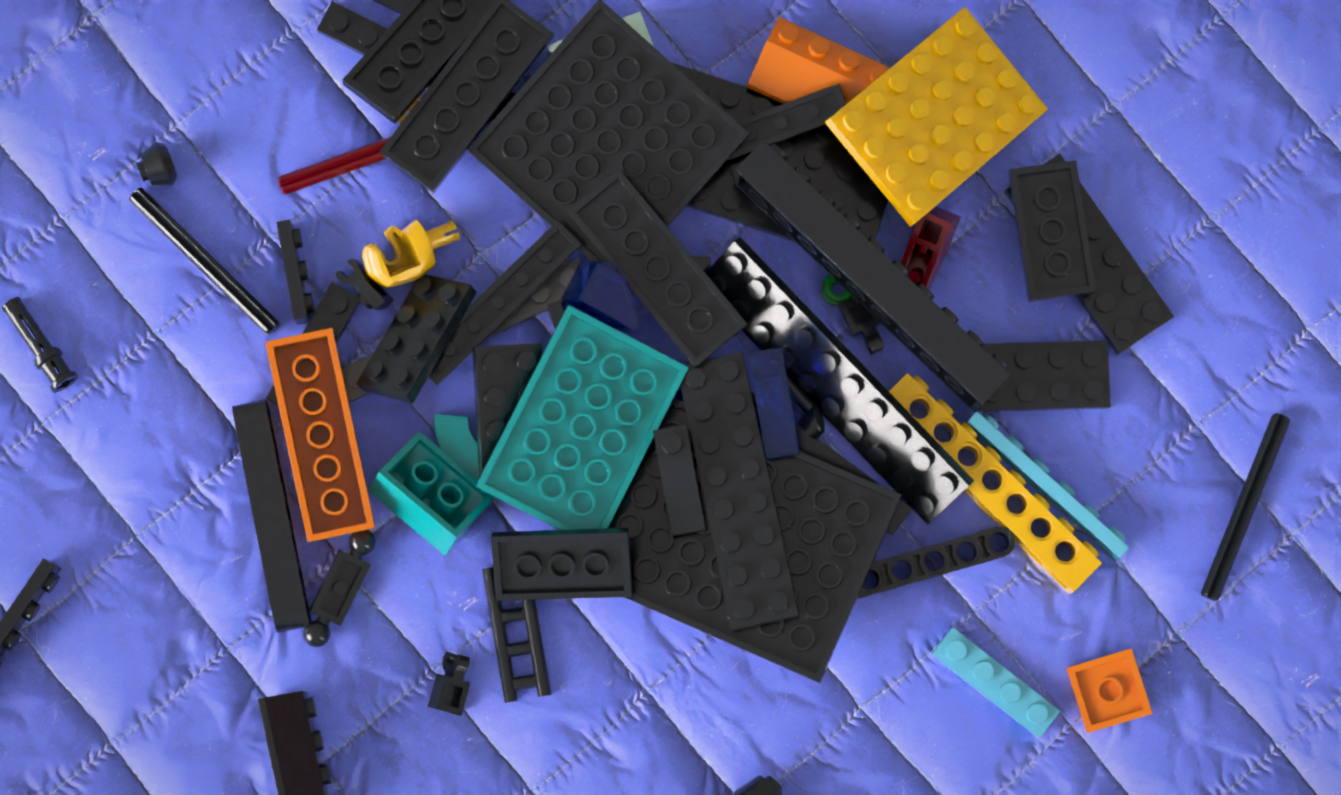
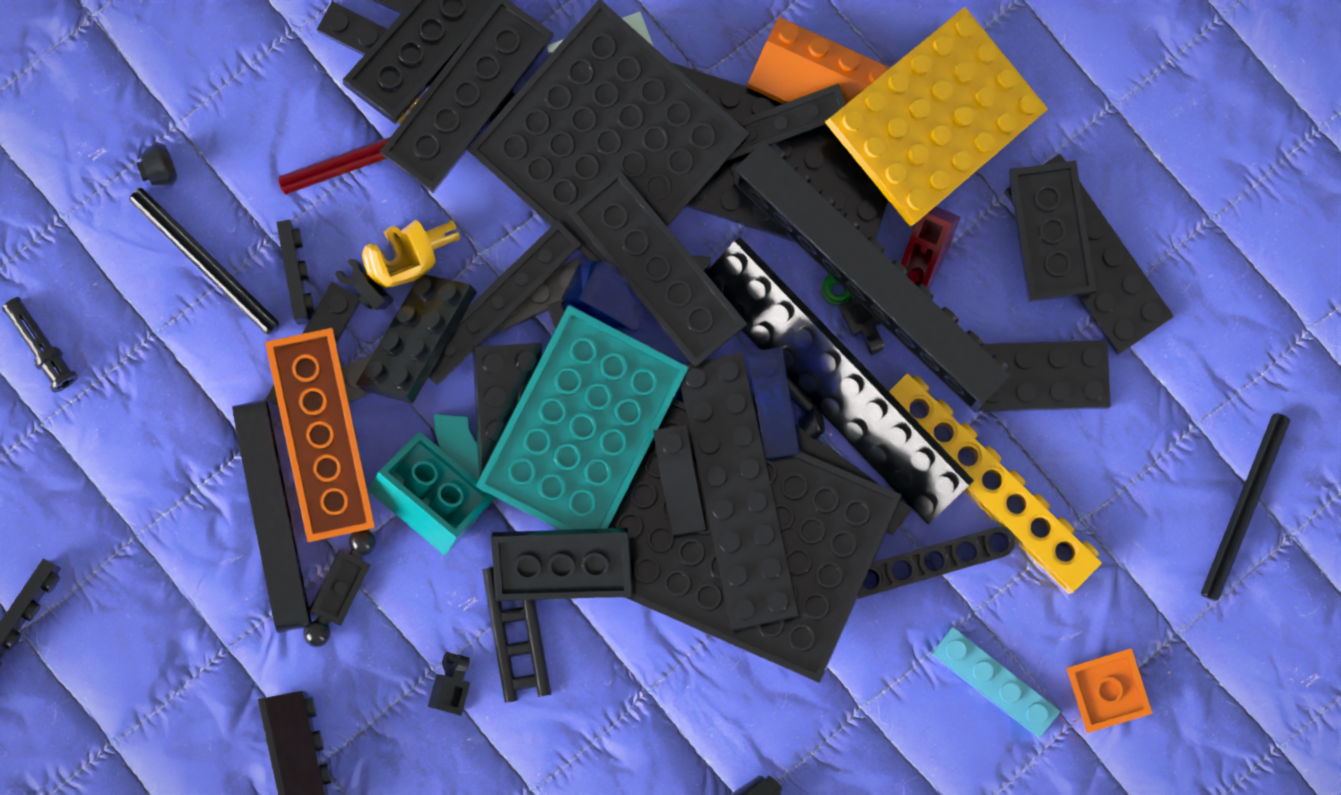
medium azure plate [967,412,1129,560] -> none

